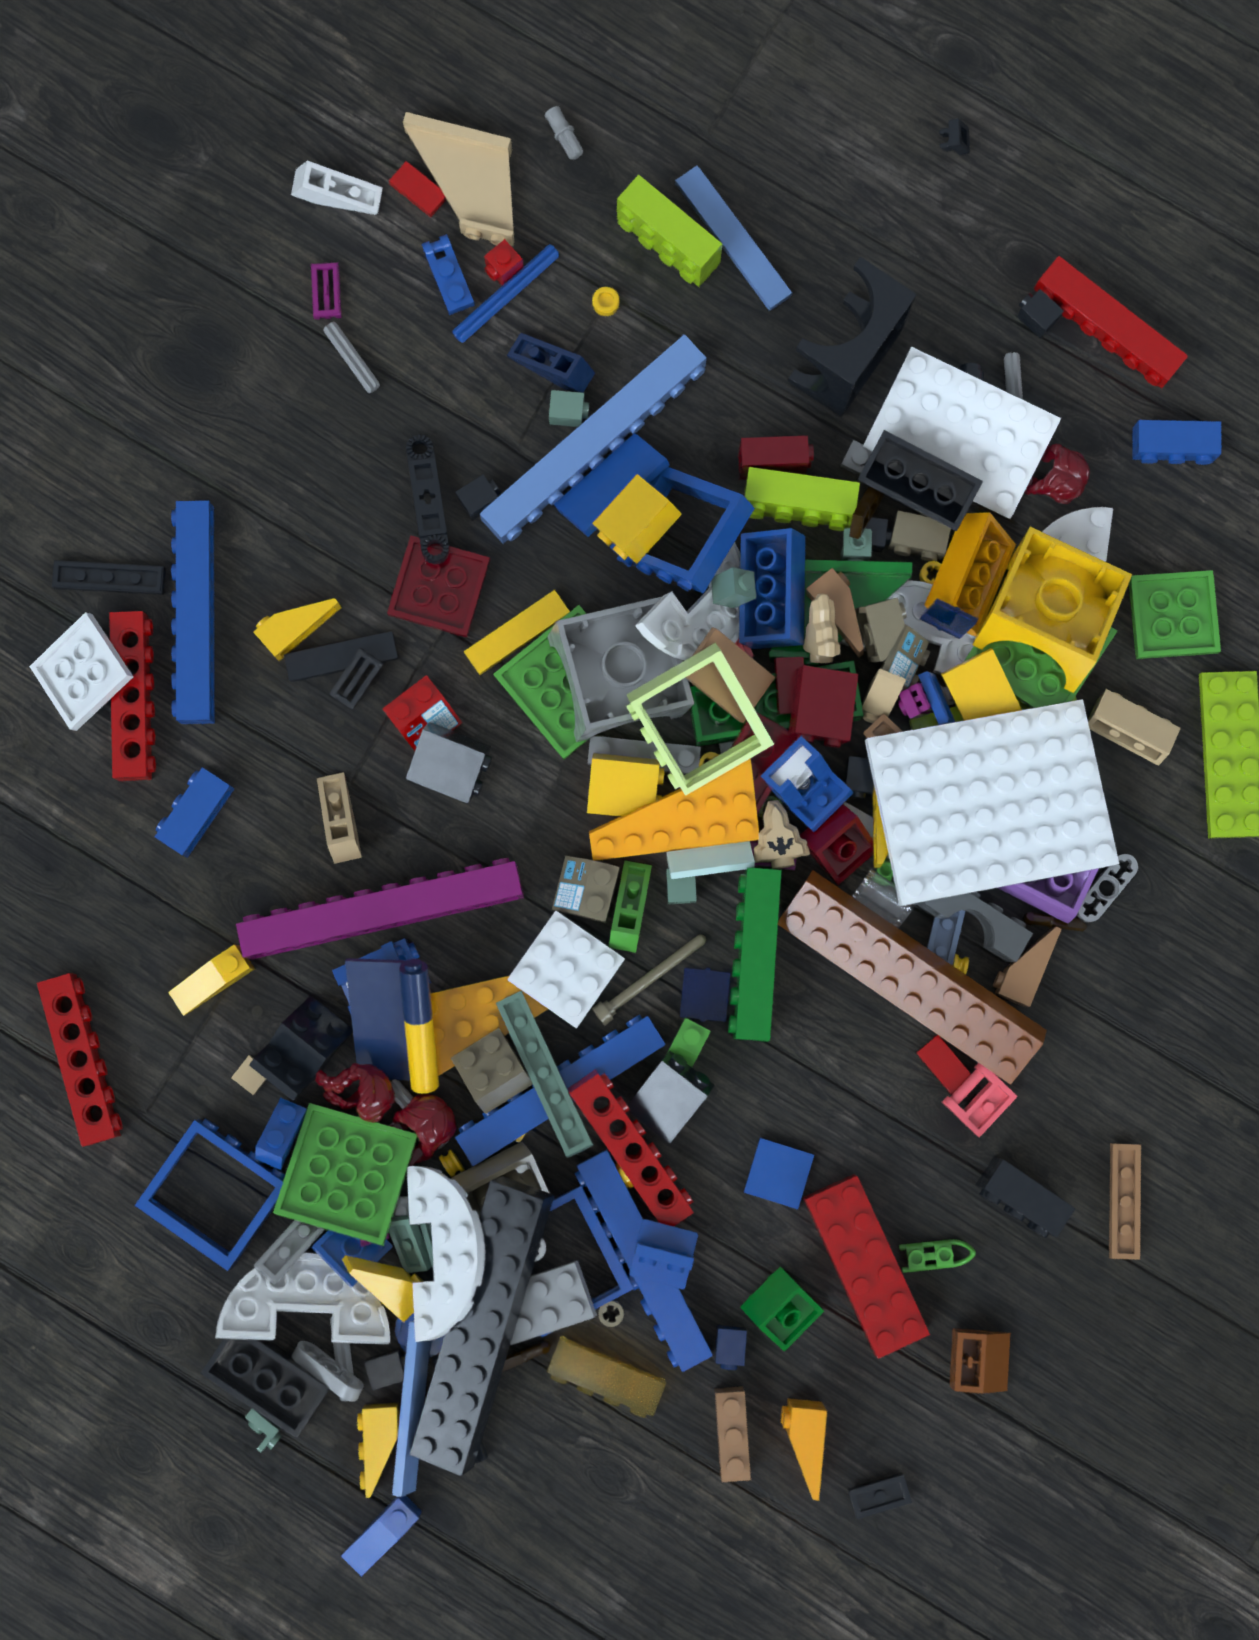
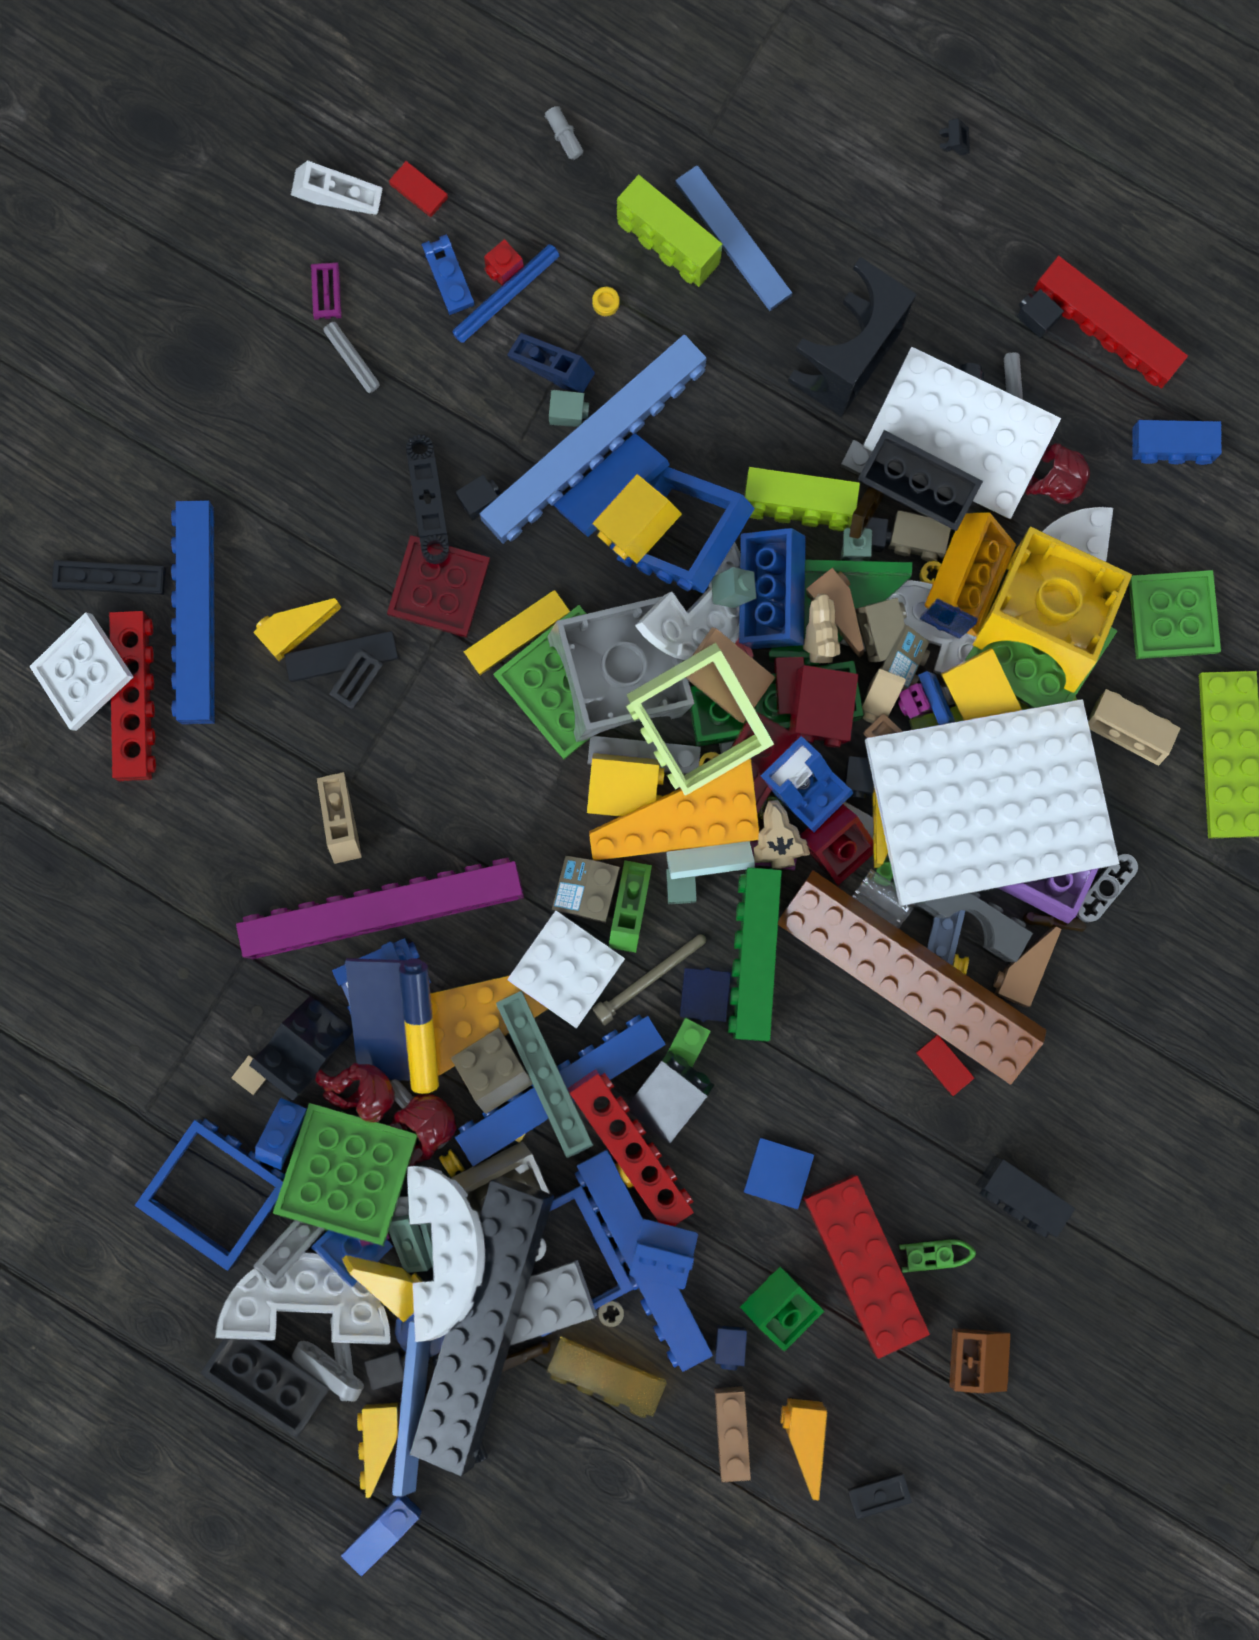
red brick [37,973,123,1147] -> none
blue brick [155,767,234,858] -> none
yellow slope [168,944,255,1016] -> none
sand green bracket [245,1409,282,1452] -> none
red slope [382,675,463,751] -> none
tan piece [403,112,514,246] -> none
brick [406,722,492,804] -> none
dark red brick [738,436,814,480] -> none
coral plate [942,1063,1018,1138] -> none
medium nougat plate [1109,1143,1141,1260] -> none

